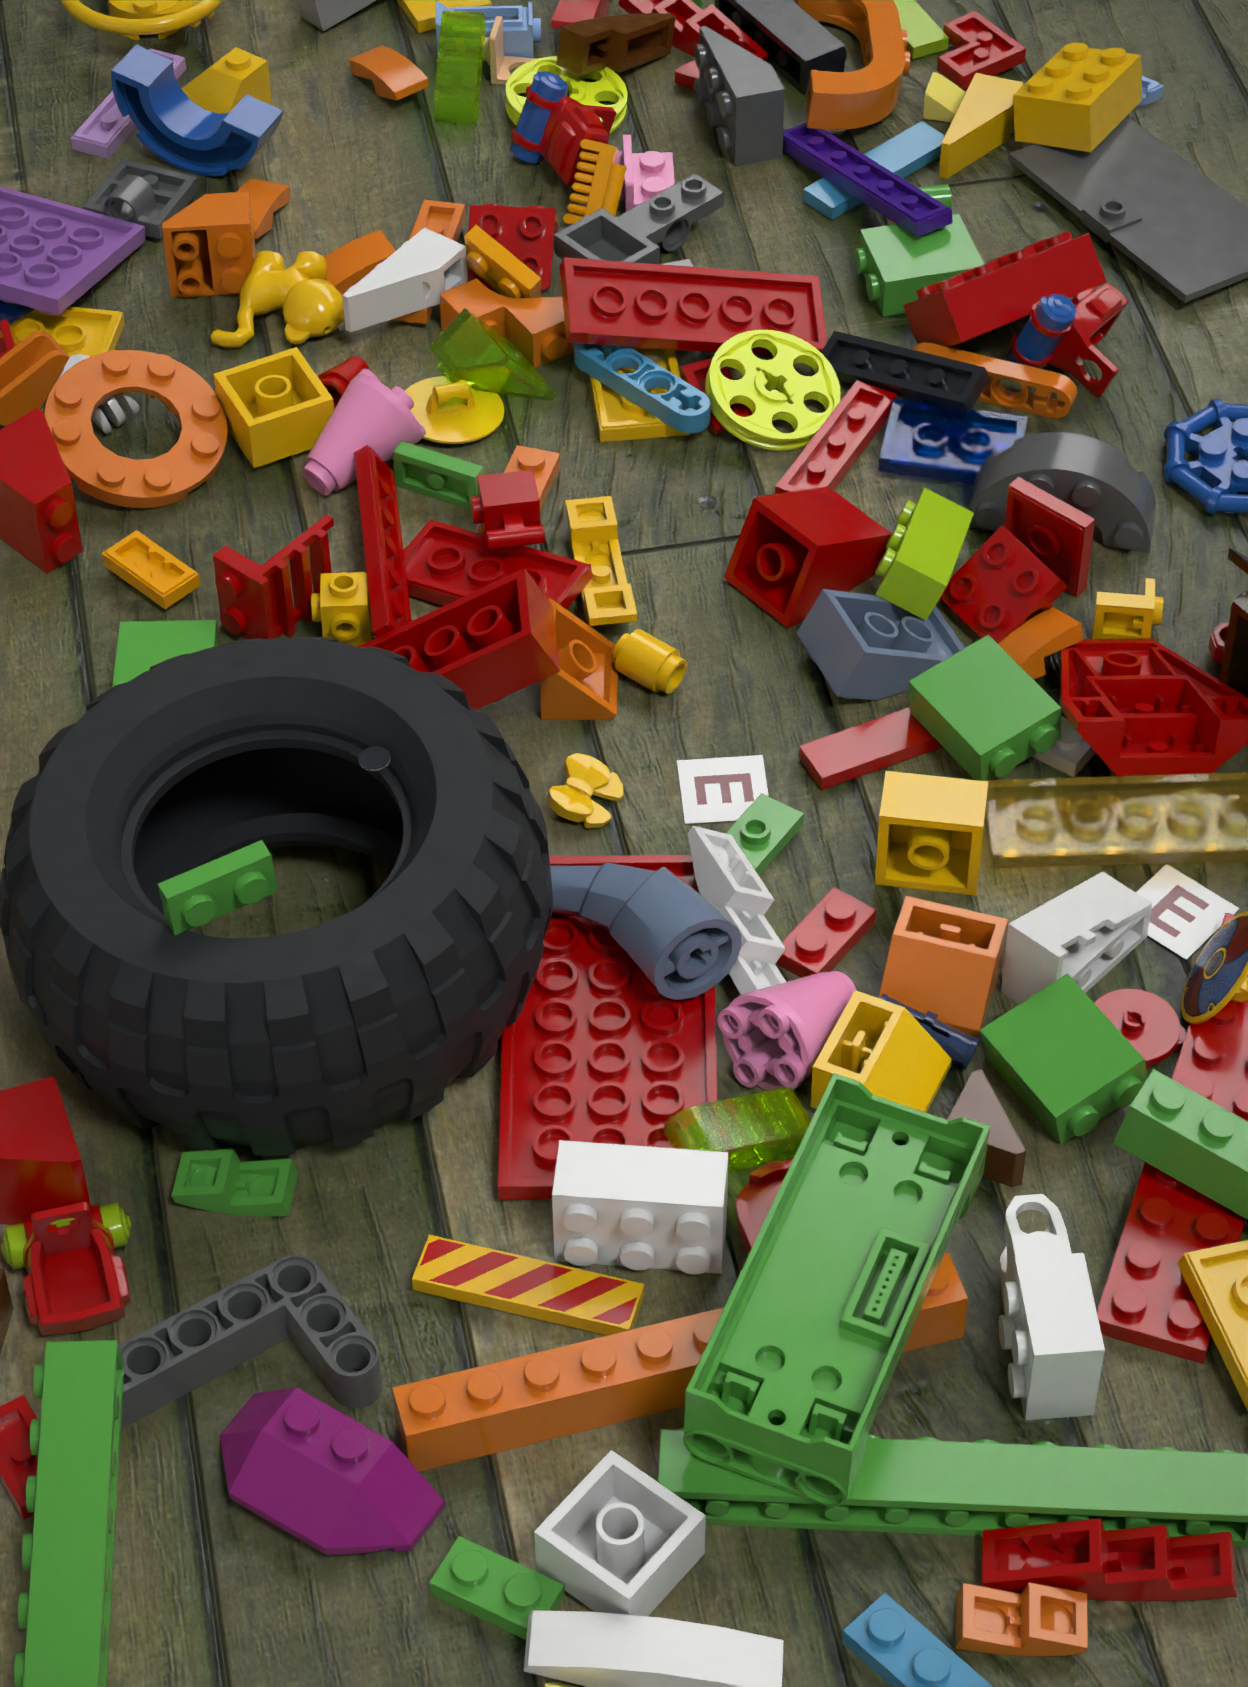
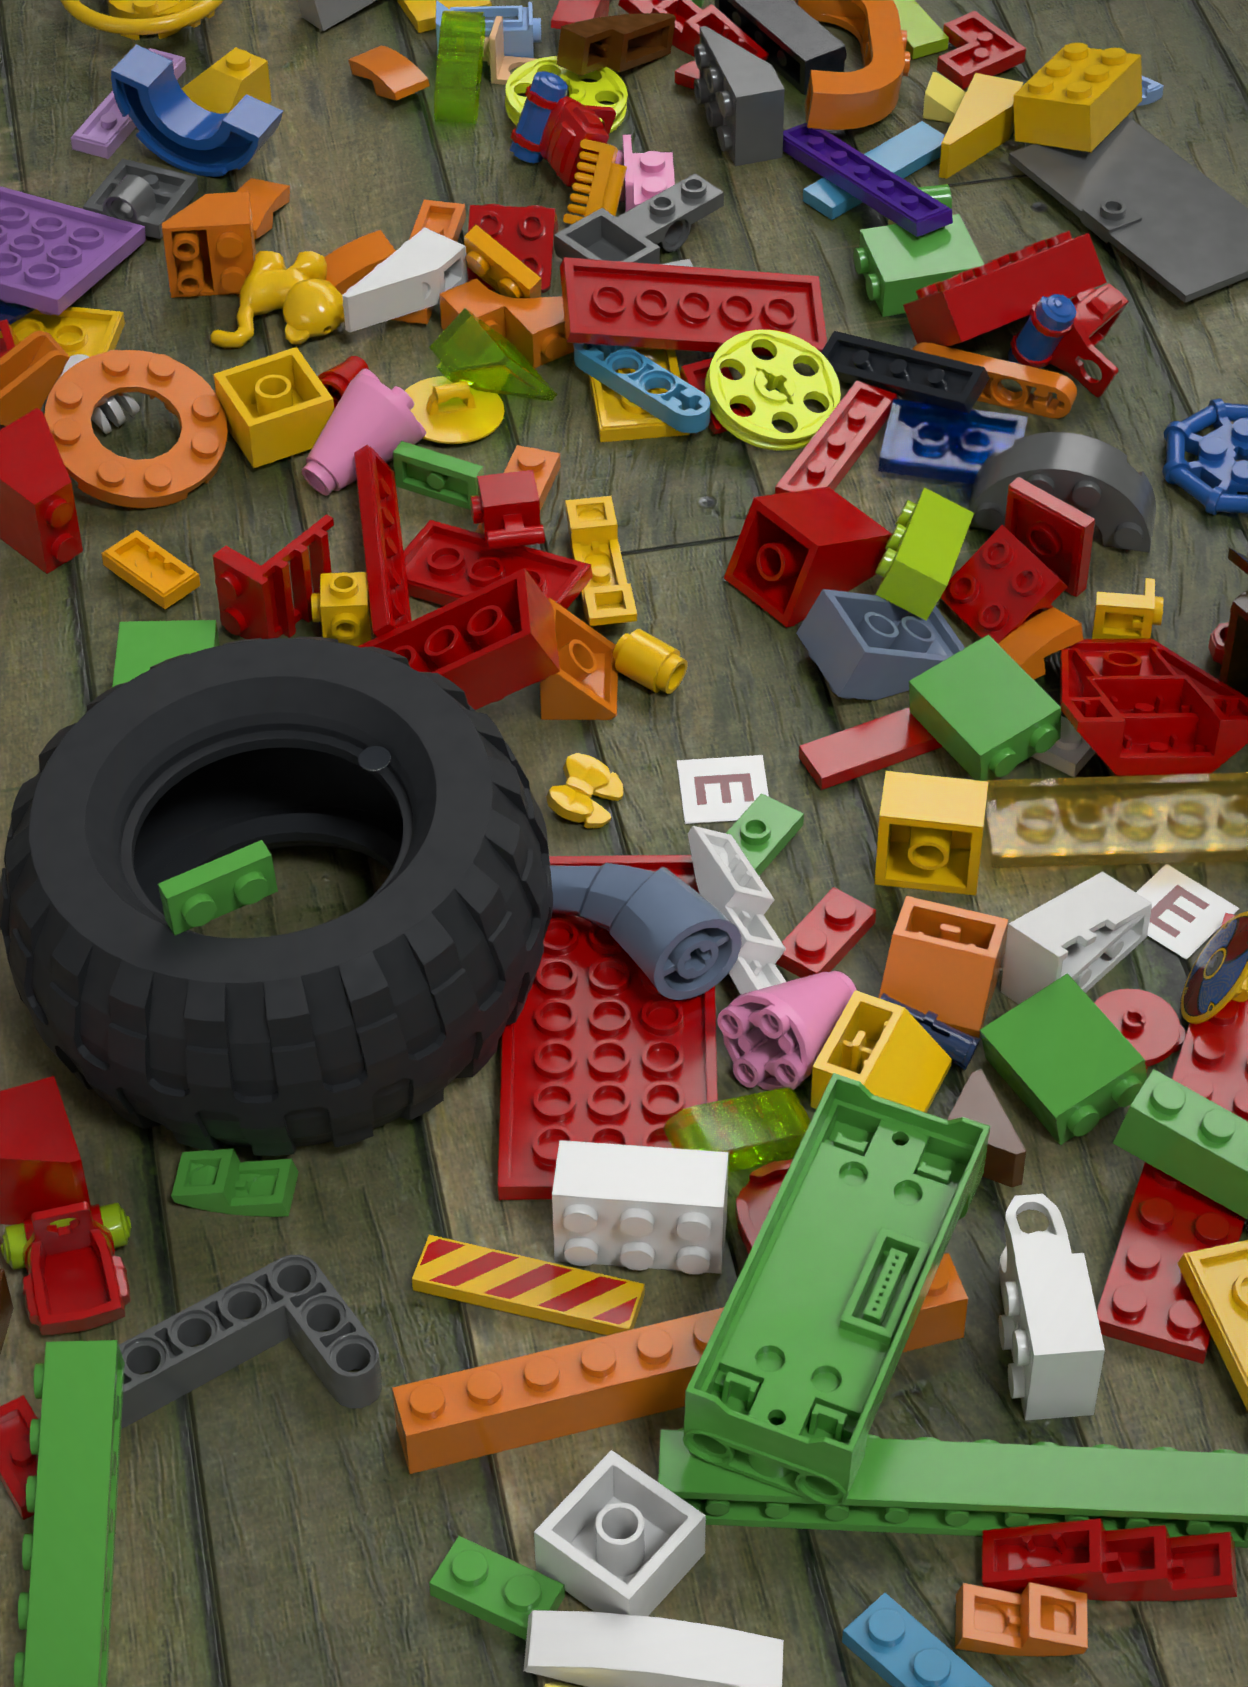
magenta wedge [220,1387,445,1555] -> none

